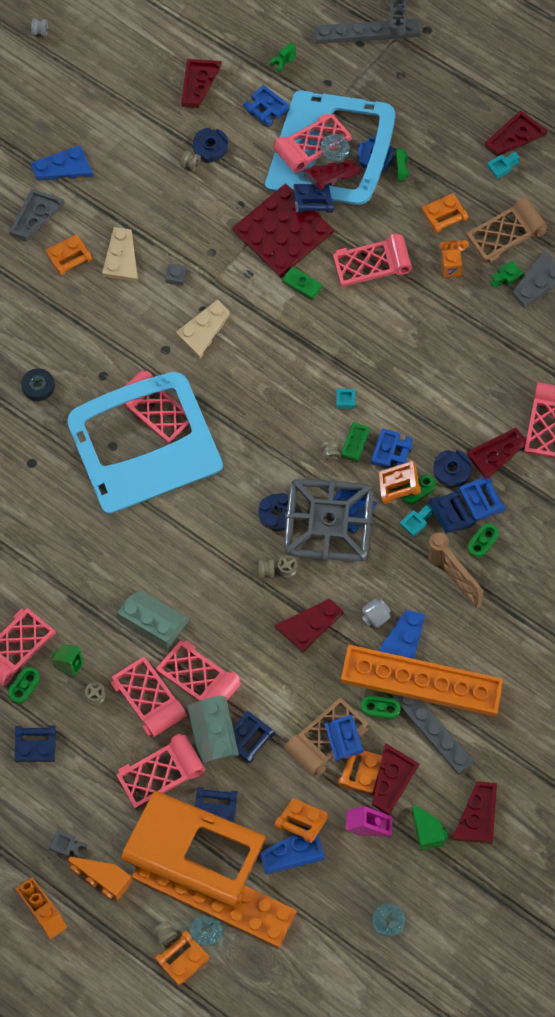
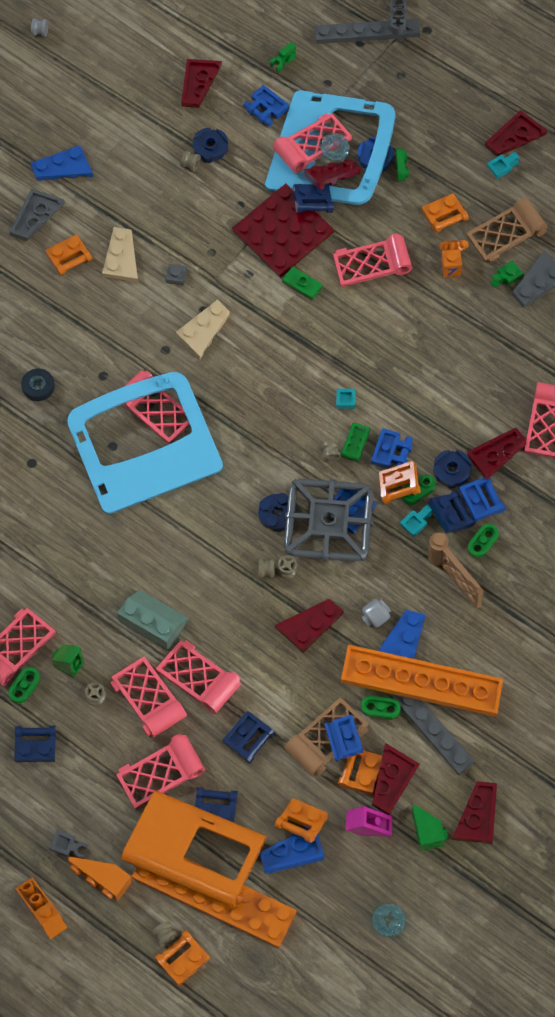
sand green slope [188,696,239,764] -> none
clear light blue gear [190,915,223,945] -> none

